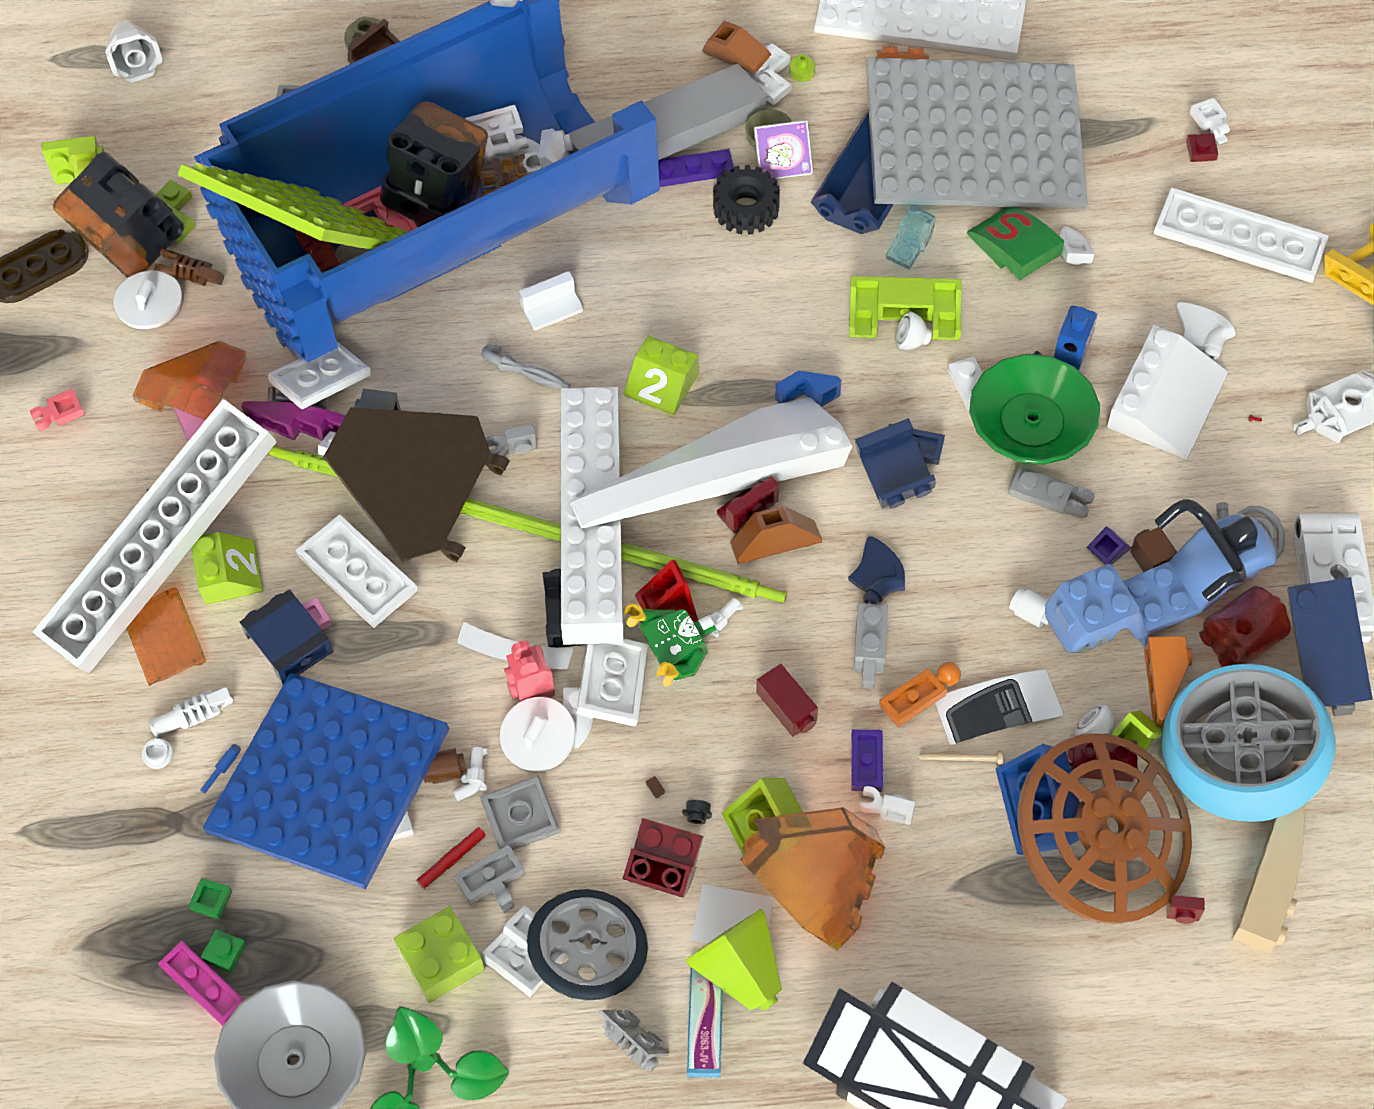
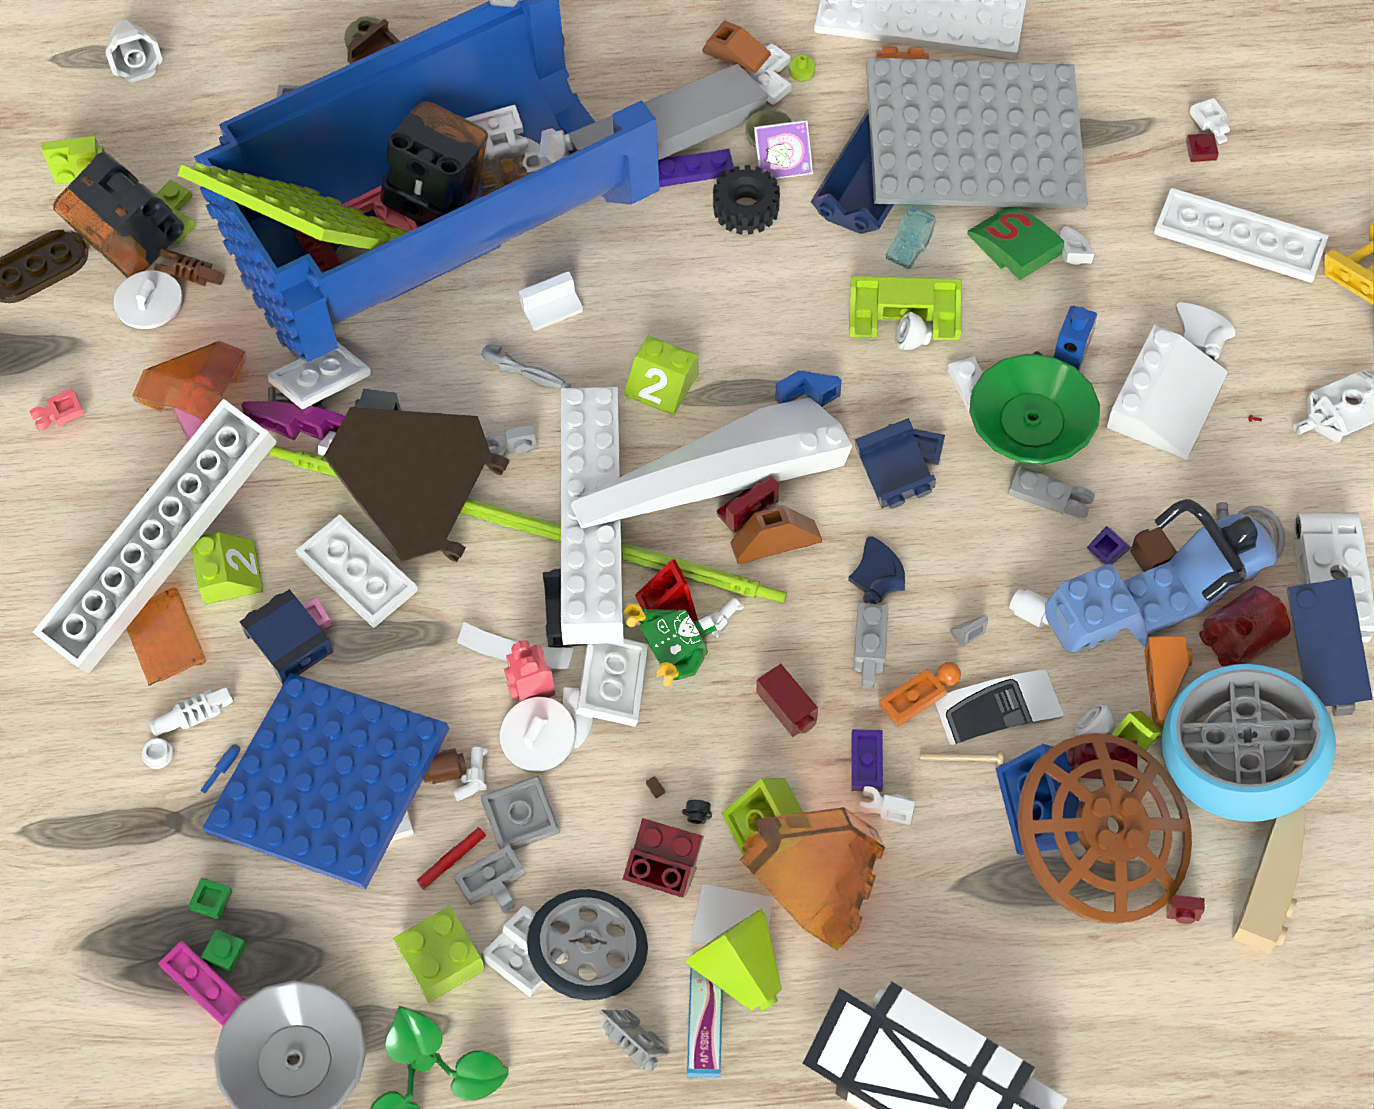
none -> light grey slope [950,615,988,646]

